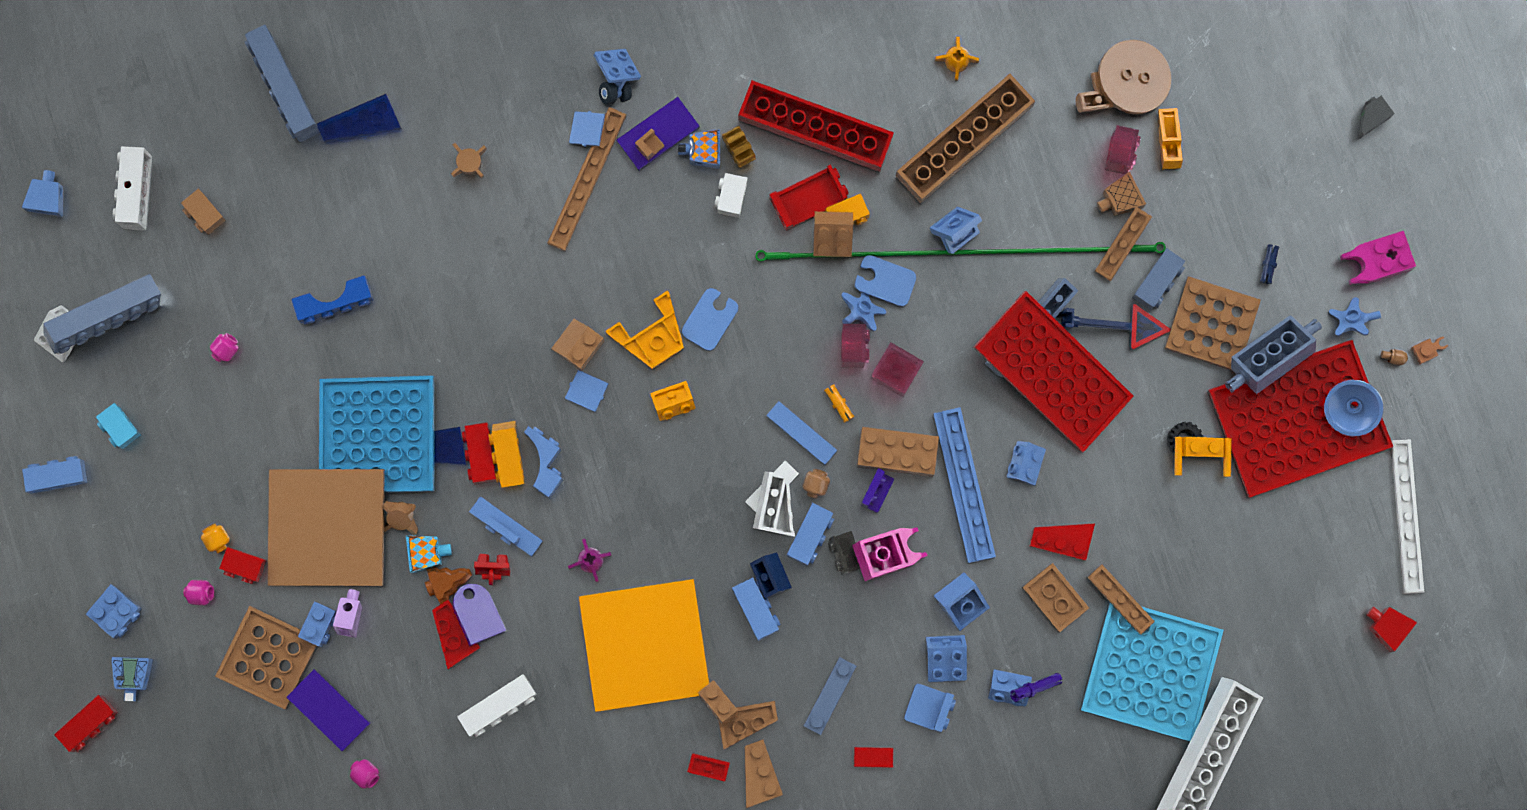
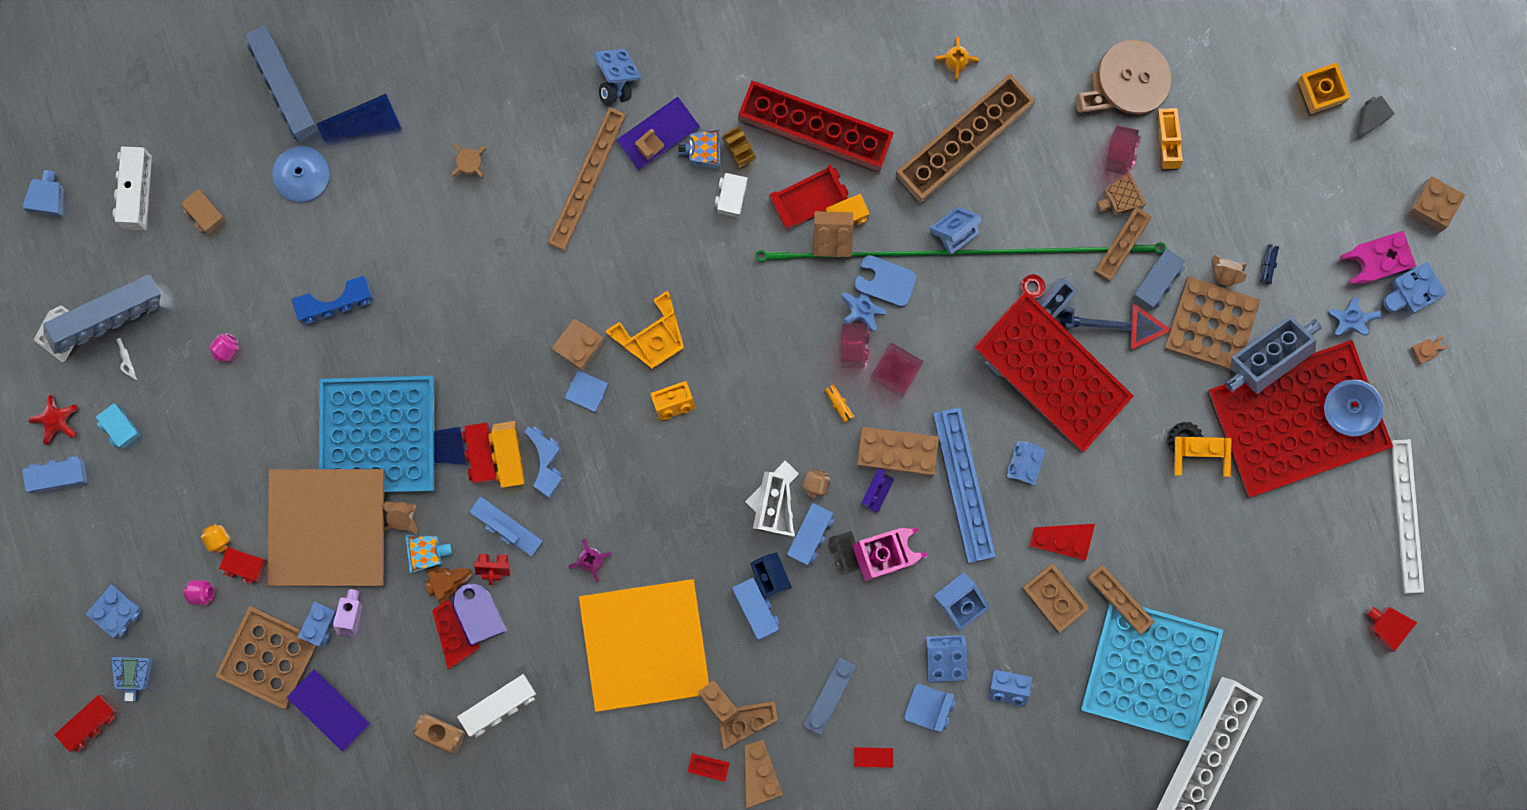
dark pink head [350,760,379,789] -> none
medium blue piece [569,111,605,147] -> none
medium blue piece [682,288,738,351] -> none
medium blue tile [766,401,837,465] -> none
dark purple pin [1010,673,1062,702] -> none
medium nougat cylinder [1381,349,1408,365] -> none
none -> red animal [28,395,78,445]
none -> white hand [116,338,137,380]
none -> medium blue dish [272,146,330,203]
none -> medium nougat piece [413,713,467,755]
none -> red piece [1021,274,1045,298]
none -> medium nougat piece [1212,254,1247,286]
none -> light orange brick [1298,63,1350,114]
none -> medium blue brick [1383,261,1447,316]
none -> medium nougat brick [1409,176,1465,231]

